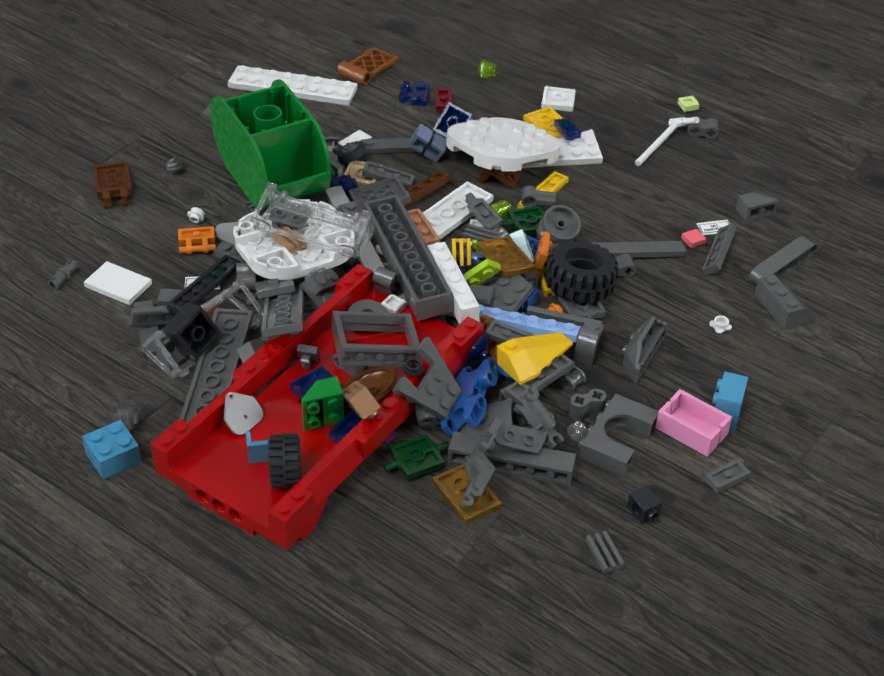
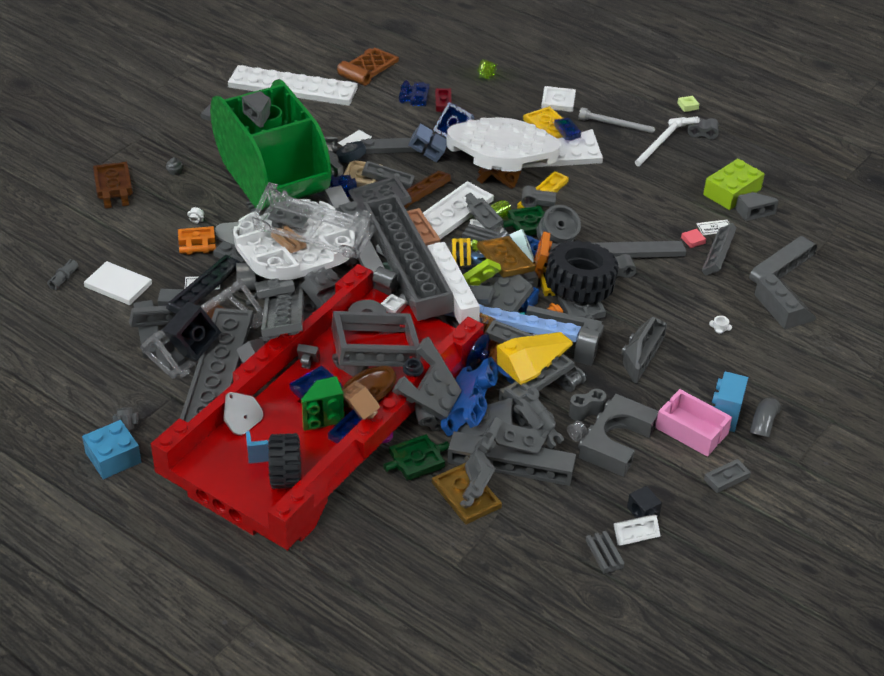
none -> dark grey slope [242,91,271,128]
none -> light grey piece [579,107,655,133]
none -> white plate [614,515,661,545]
none -> lime brick [703,159,765,210]
none -> dark grey cylinder [750,397,781,437]

